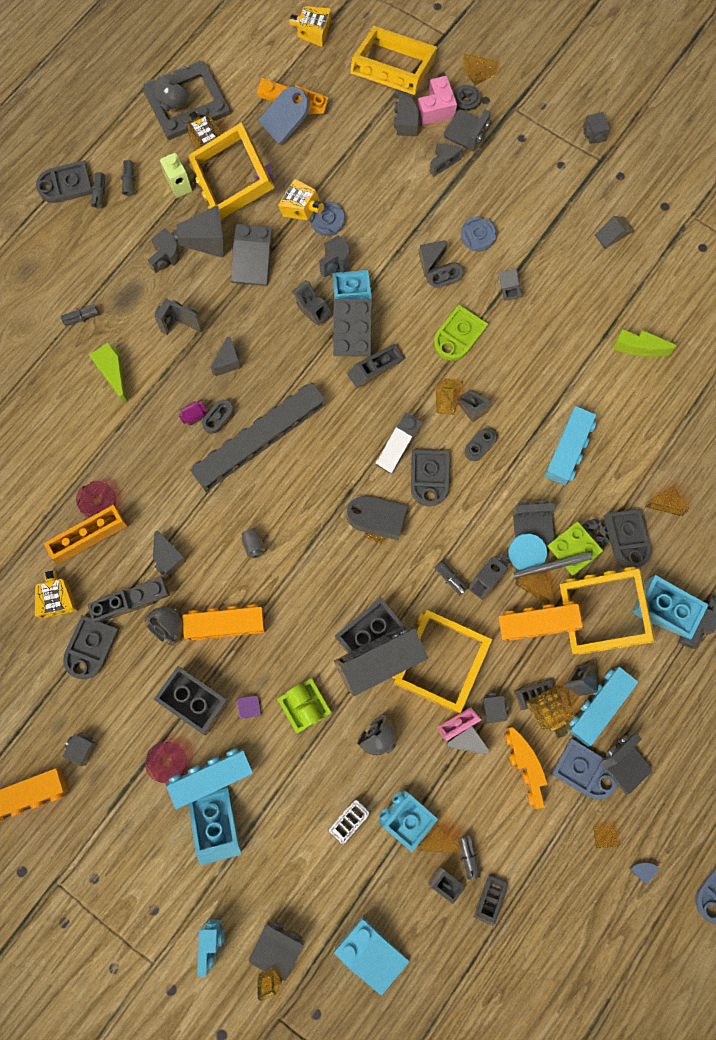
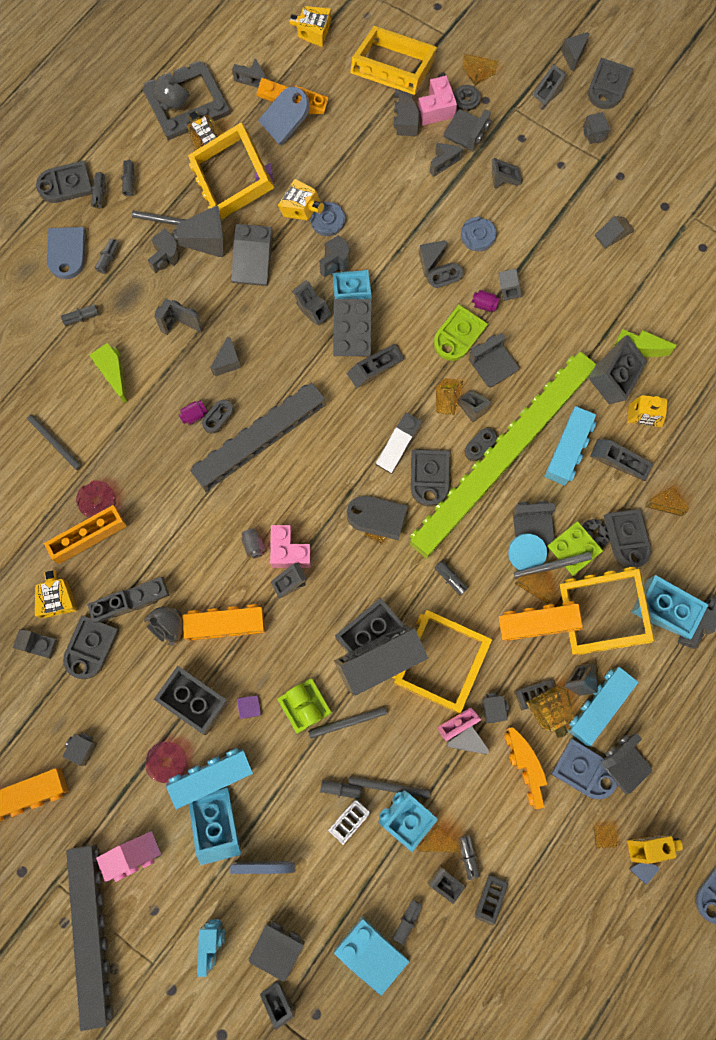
dark grey slope [153,530,186,577] -> none
yellowish green torso [160,153,192,199] -> none
clear yellow slope [257,967,283,1001] -> none
dark grey cylinder [357,715,397,756] -> none
dark grey torso [468,554,508,600] -> none
none -> dark grey slope [13,629,57,659]
none -> dark grey bar [27,415,82,470]
none -> sand blue tile [47,227,86,279]
none -> dark grey brick [66,844,114,1031]
none -> dark grey axle [94,238,119,274]
none -> bright pink brick [96,831,161,882]
none -> dark grey bar [132,210,185,225]
none -> sand blue tile [230,861,296,874]
none -> dark grey slope [232,58,266,88]
none -> dark grey slope [260,981,296,1030]
none -> bright pink brick [270,525,311,568]
none -> dark grey slope [271,563,307,599]
none -> dark grey bar [308,707,387,739]
none -> dark grey axle [320,779,361,799]
none -> dark grey bar [348,776,430,798]
none -> dark grey axle [393,900,422,945]
none -> lime brick [409,352,596,559]
none -> dark grey bracket [469,333,518,388]
none -> magenta brick [472,290,500,312]
none -> dark grey slope [492,158,522,188]
none -> dark grey slope [533,64,567,105]
none -> dark grey slope [561,32,590,71]
none -> dark grey tile [588,58,633,109]
none -> dark grey slope [589,335,647,404]
none -> dark grey slope [590,439,653,481]
none -> yellow torso [627,395,667,427]
none -> yellow torso [627,835,683,864]

